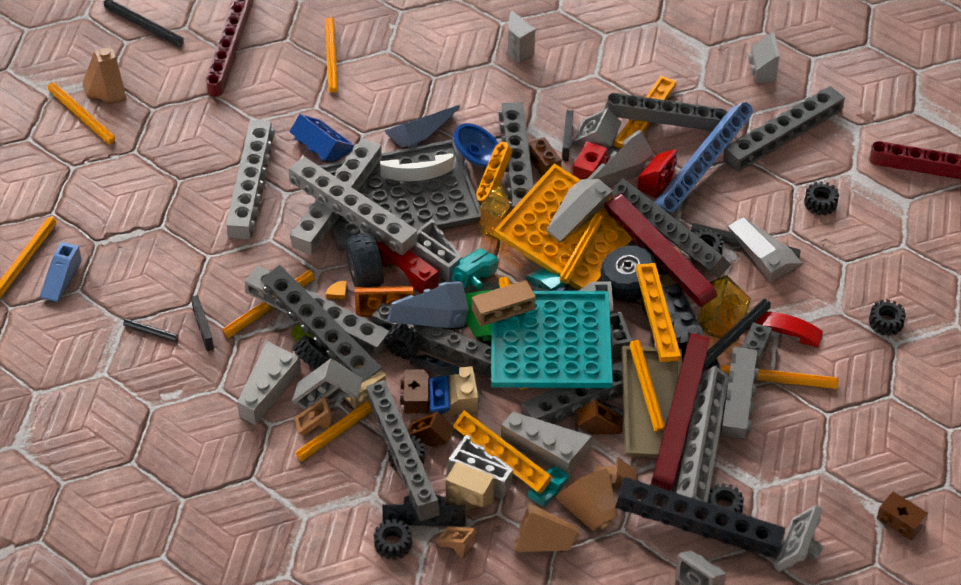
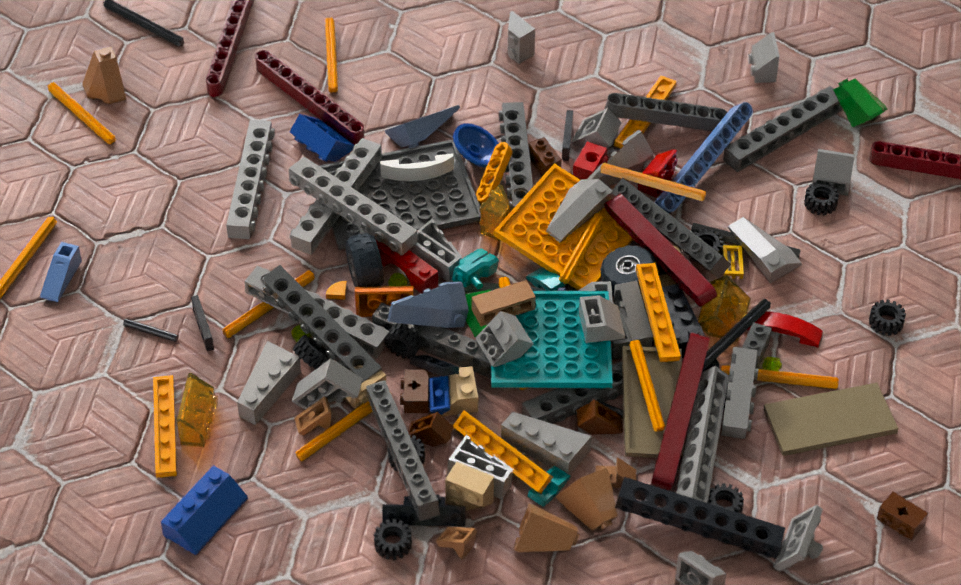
none -> light orange plate [153,375,177,478]
none -> blue slope [161,465,248,555]
none -> clear yellow slope [177,373,218,447]
none -> dark red beam [255,50,365,145]
none -> clear neon green plate [388,273,407,286]
none -> light grey slope [475,311,533,367]
none -> light grey slope [579,295,625,343]
none -> light orange axle [600,163,706,201]
none -> light grey wedge [614,281,654,347]
none -> yellow tile [722,245,744,279]
none -> clear neon green plate [762,357,782,371]
none -> dark tan tile [763,383,898,456]
none -> light grey slope [812,149,855,196]
none -> green slope [833,78,888,128]

